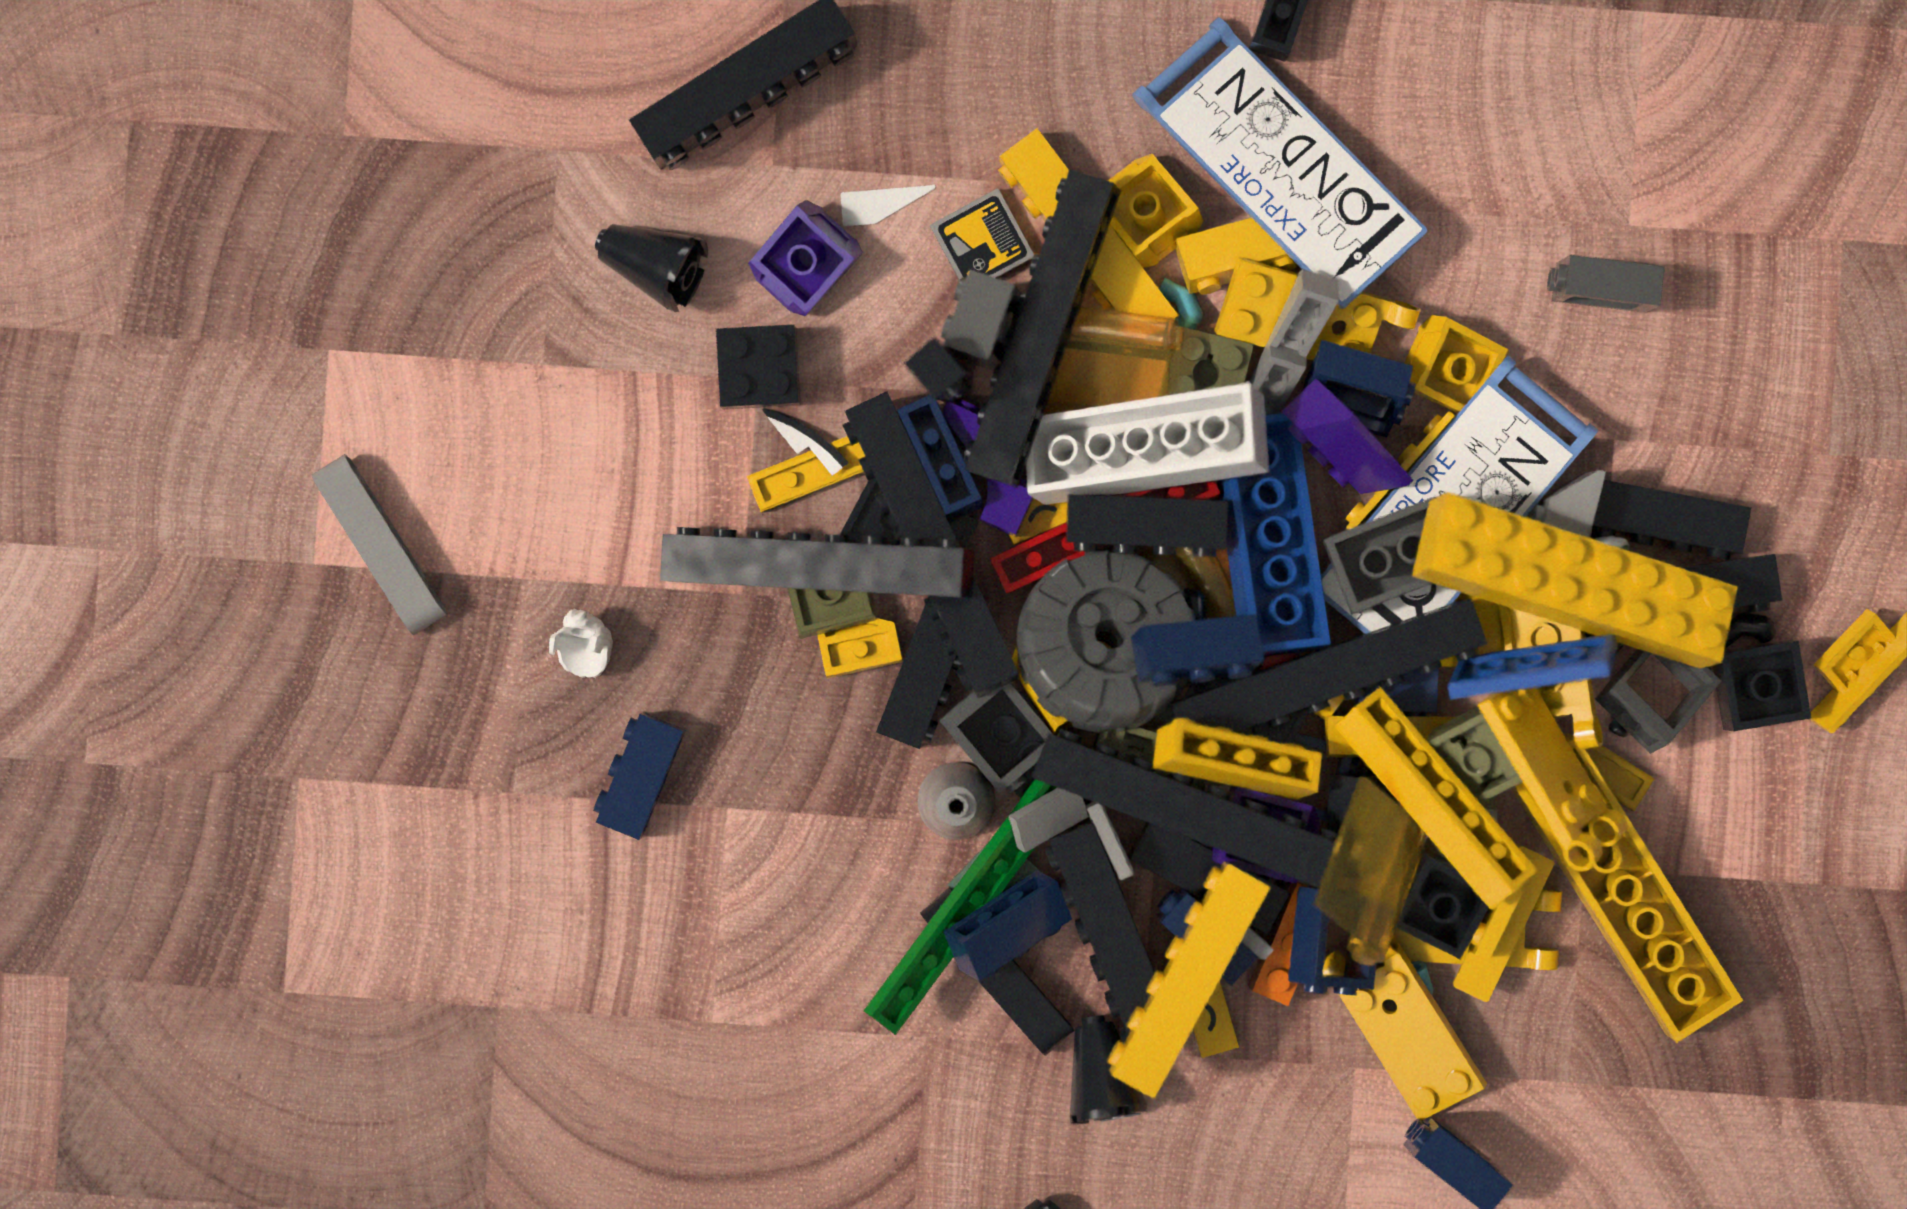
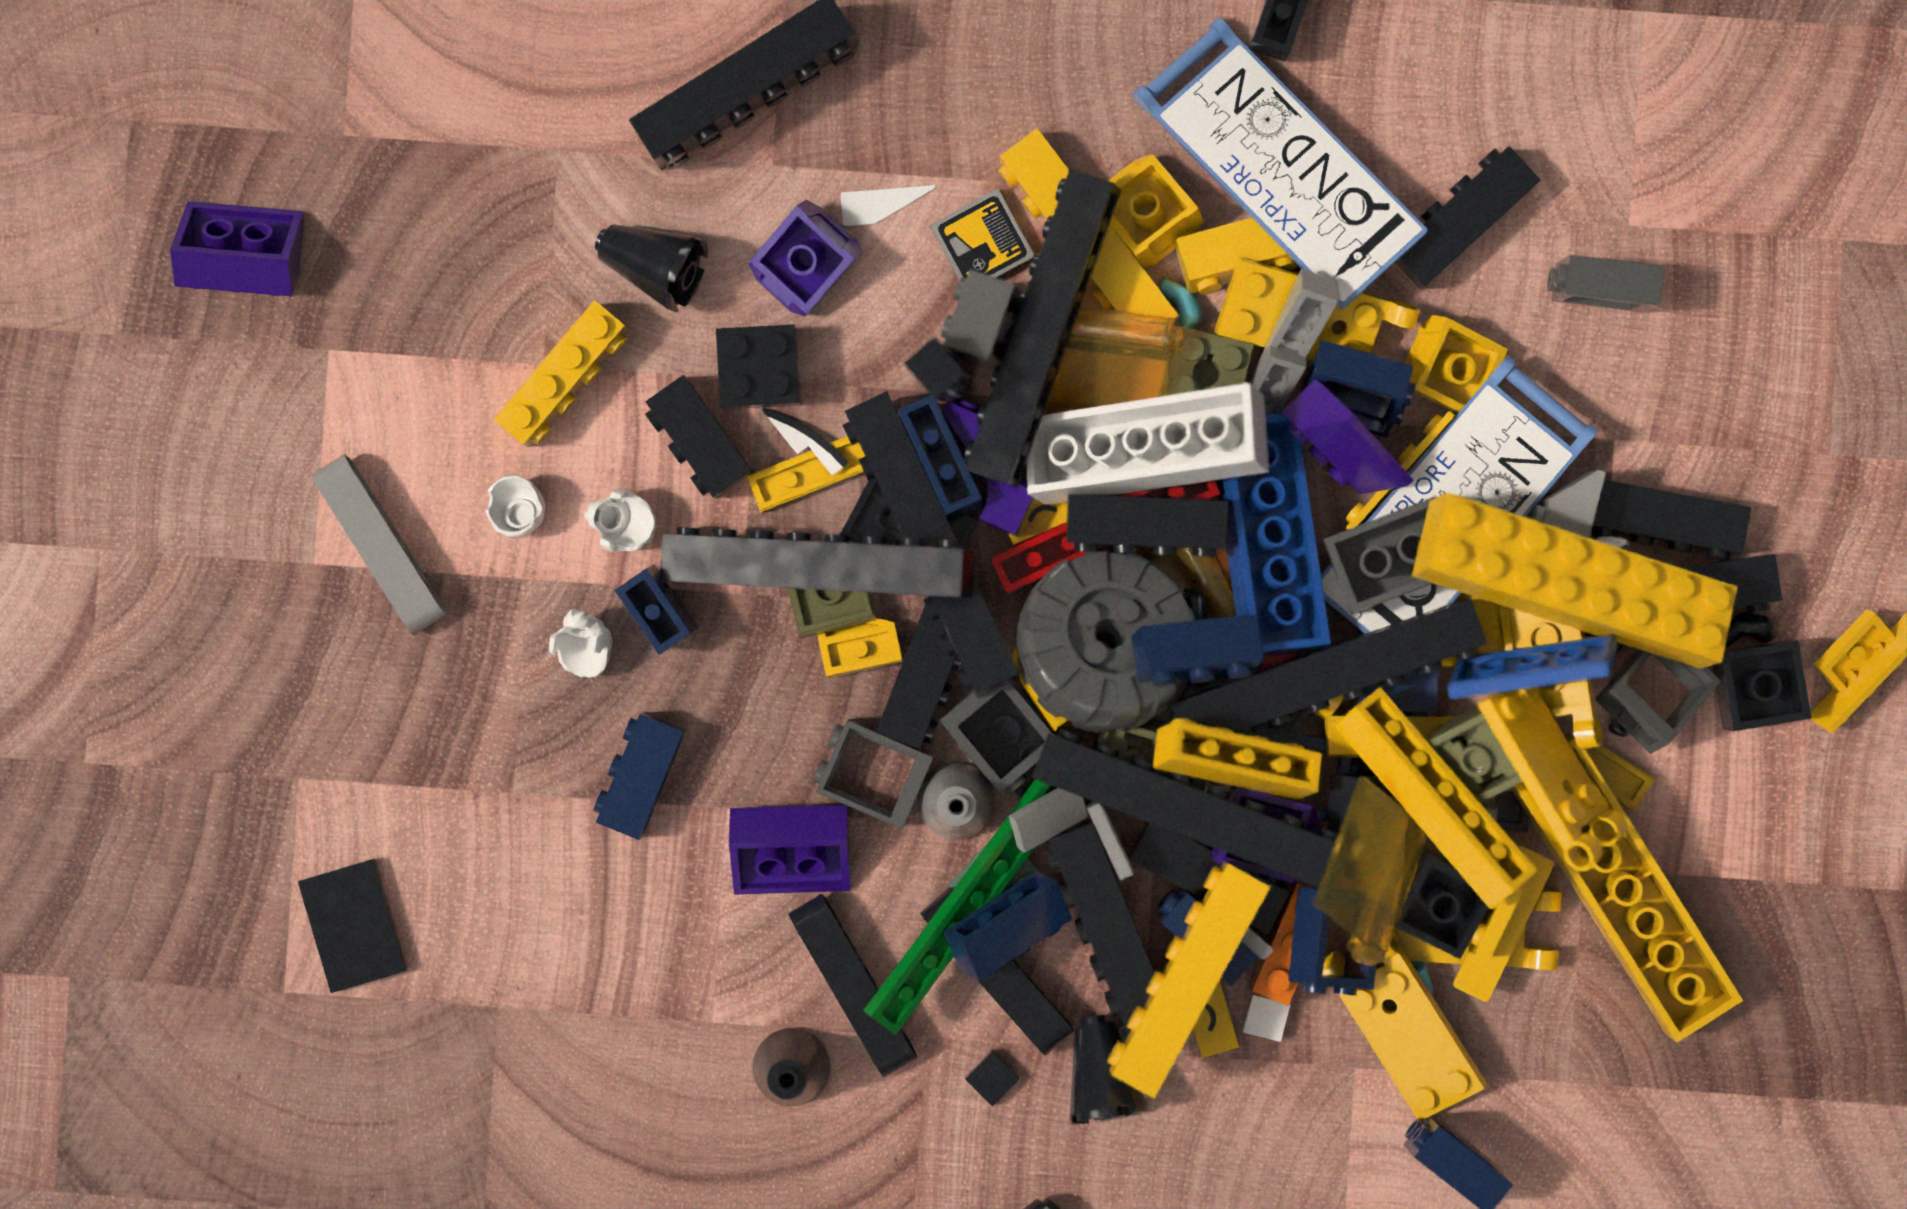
none -> dark purple slope [170,201,304,297]
none -> black tile [297,859,407,993]
none -> white hair [485,475,545,539]
none -> yellow brick [493,300,629,447]
none -> white hair [584,488,657,552]
none -> dark blue brick [614,564,698,655]
none -> black brick [645,375,753,499]
none -> dark purple slope [729,805,850,895]
none -> black cone [753,1028,830,1106]
none -> black beam [788,894,918,1078]
none -> dark grey window [813,719,934,829]
none -> black tile [965,1050,1020,1107]
none -> white tile [1242,993,1290,1042]
none -> black brick [1395,146,1541,290]
none -> black tile [1494,790,1529,832]

